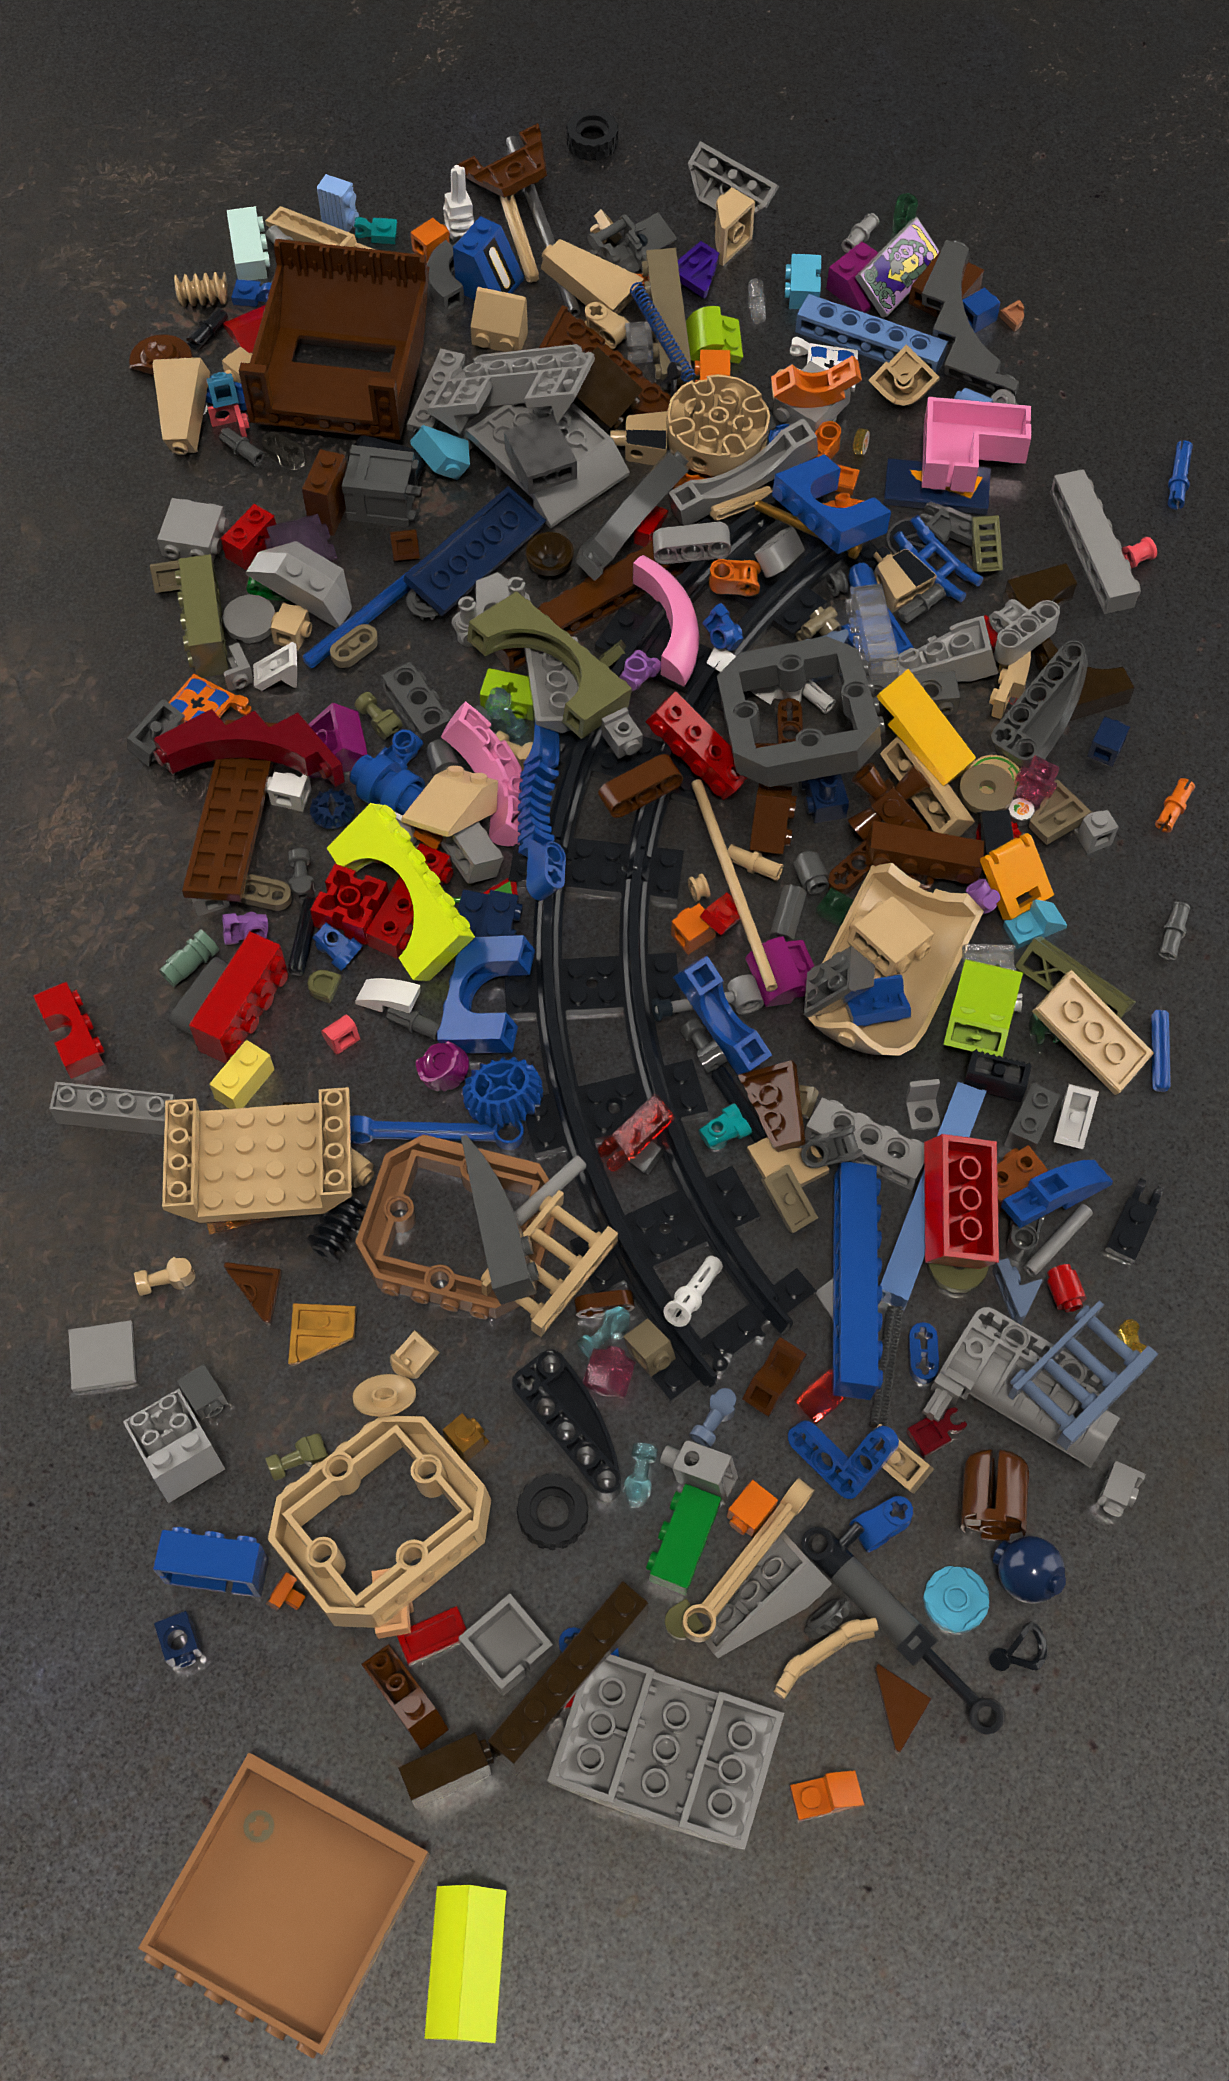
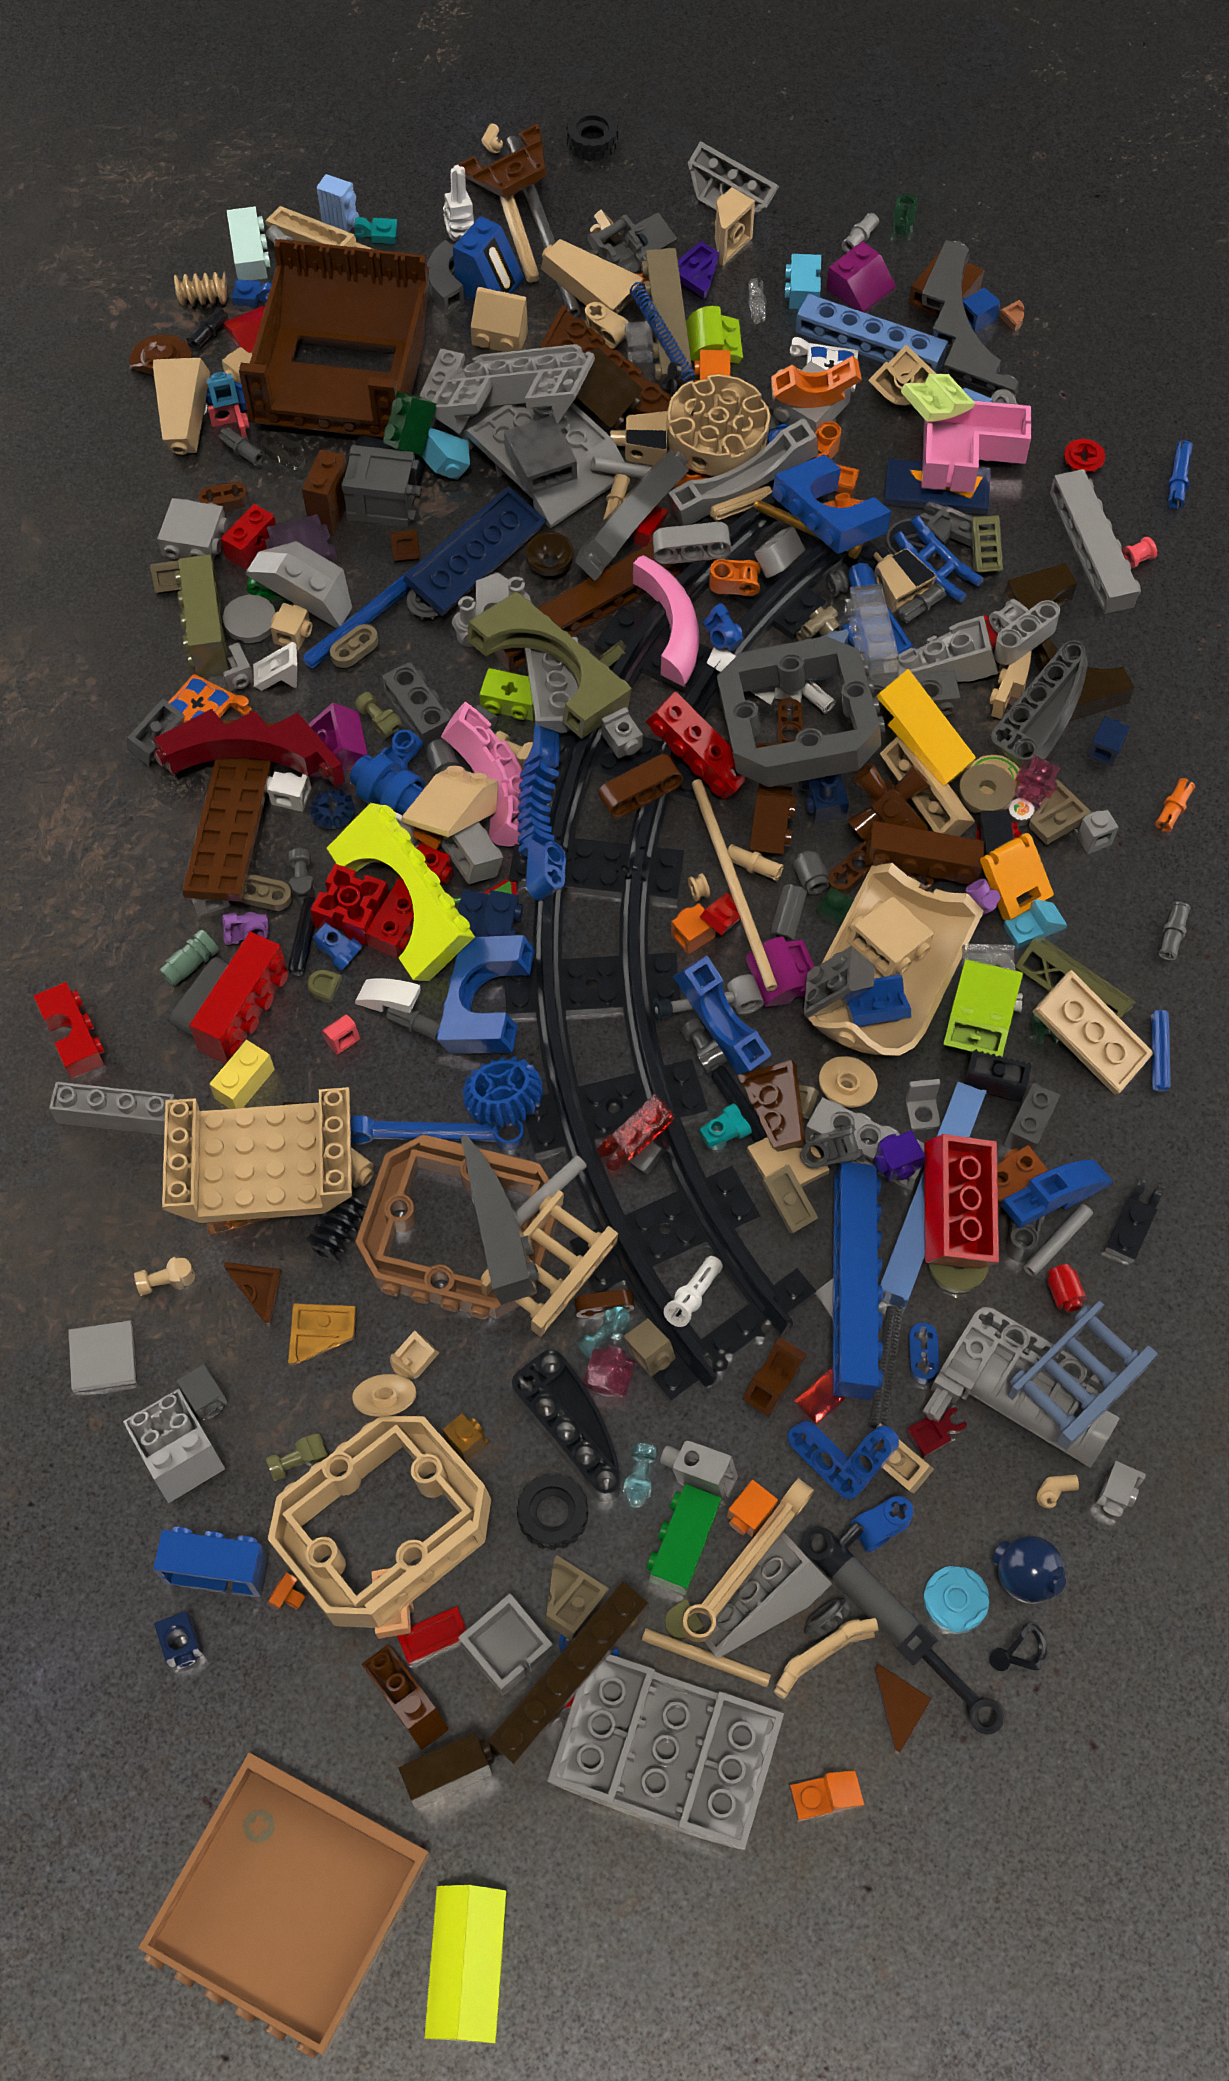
orange brick [410,218,450,263] -> none
magenta hair [416,1041,469,1092] -> none
clear light blue leg [485,687,529,740] -> none
medium lavender plate [619,650,661,691] -> none
sand blue leg [689,1388,736,1448] -> none
clear yellow tile [853,428,870,456] -> none
tile [855,217,939,318] -> none
reddish brown cylinder [960,1449,1029,1541] -> none
sand blue slope [992,1258,1043,1325] -> none
white slope [1053,1084,1099,1149] -> none
clear yellow arm [1118,1319,1147,1353] -> none
none -> reddish brown beam [198,482,249,511]
none -> dark green brick [383,391,437,455]
none -> tan arm [482,123,503,154]
none -> dark tan wing [544,1555,609,1641]
none -> light grey piece [591,457,652,479]
none -> tan axle [603,474,630,520]
none -> tan piece [642,1628,771,1687]
none -> tan dish [819,1056,878,1108]
none -> dark purple brick [874,1130,925,1181]
none -> yellowish green slope [901,374,975,422]
none -> tan arm [1037,1474,1079,1509]
none -> red gear [1063,439,1105,474]

